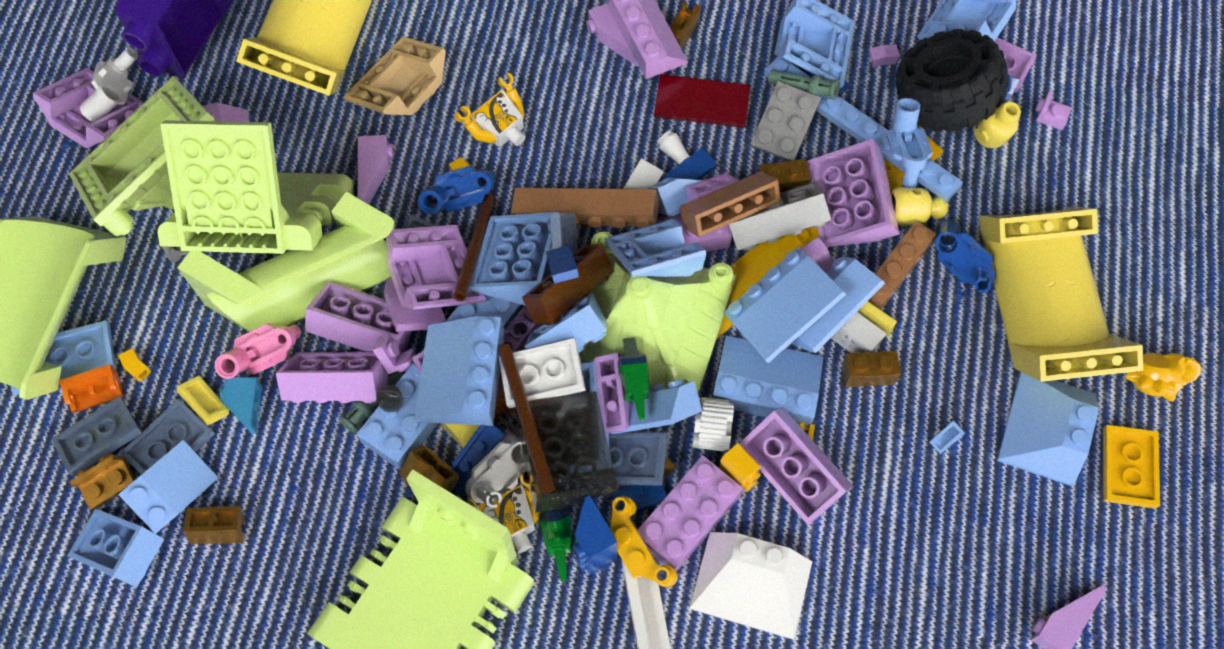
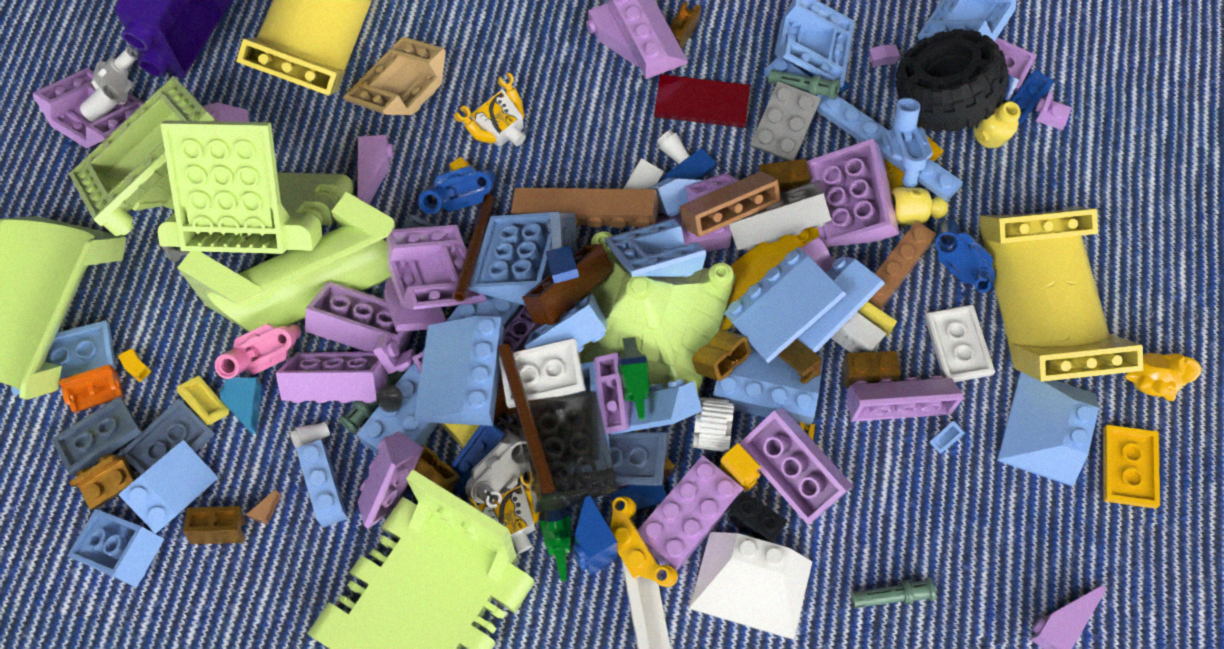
none -> medium nougat piece [246,490,281,525]
none -> white cone [289,421,330,449]
none -> light blue brick [296,439,348,528]
none -> lavender slope [358,431,424,529]
none -> pearl gold brick [692,330,751,381]
none -> black brick [726,491,787,543]
none -> pearl gold hinge [777,338,822,384]
none -> lavender slope [847,376,963,422]
none -> sand green pin [851,577,936,609]
none -> white tile [924,305,995,382]
none -> blue tile [1009,69,1055,128]

